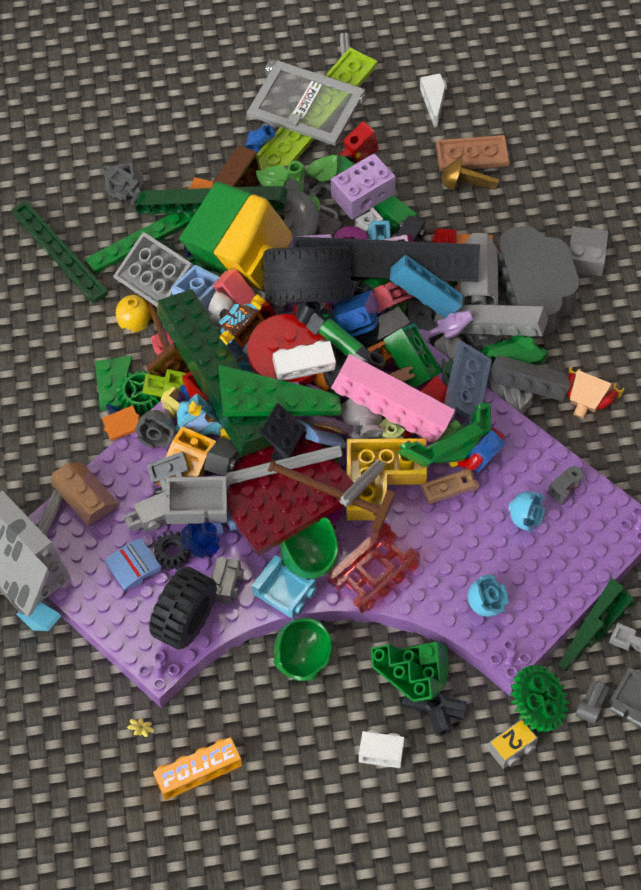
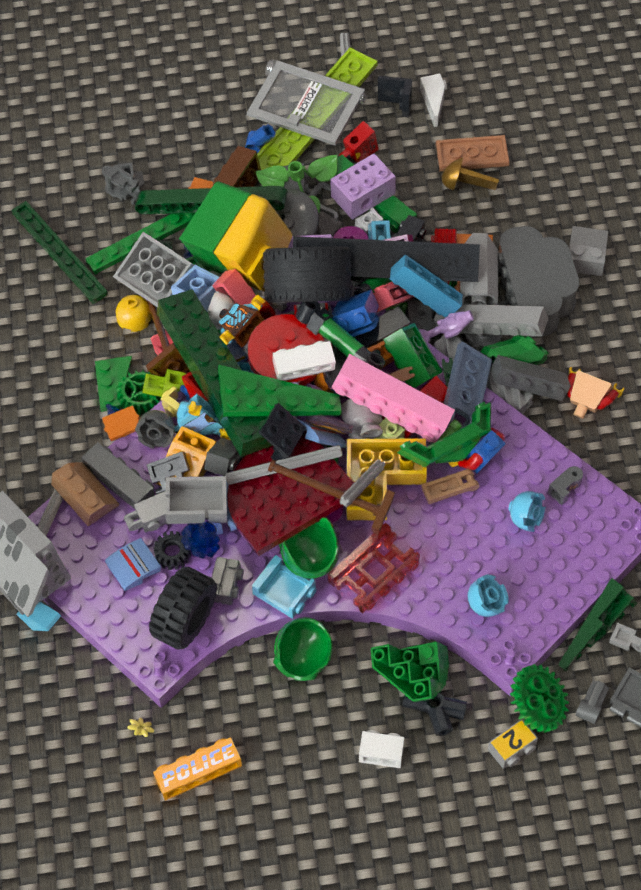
none -> dark grey brick [81,442,155,509]
none -> black bracket [378,75,412,118]

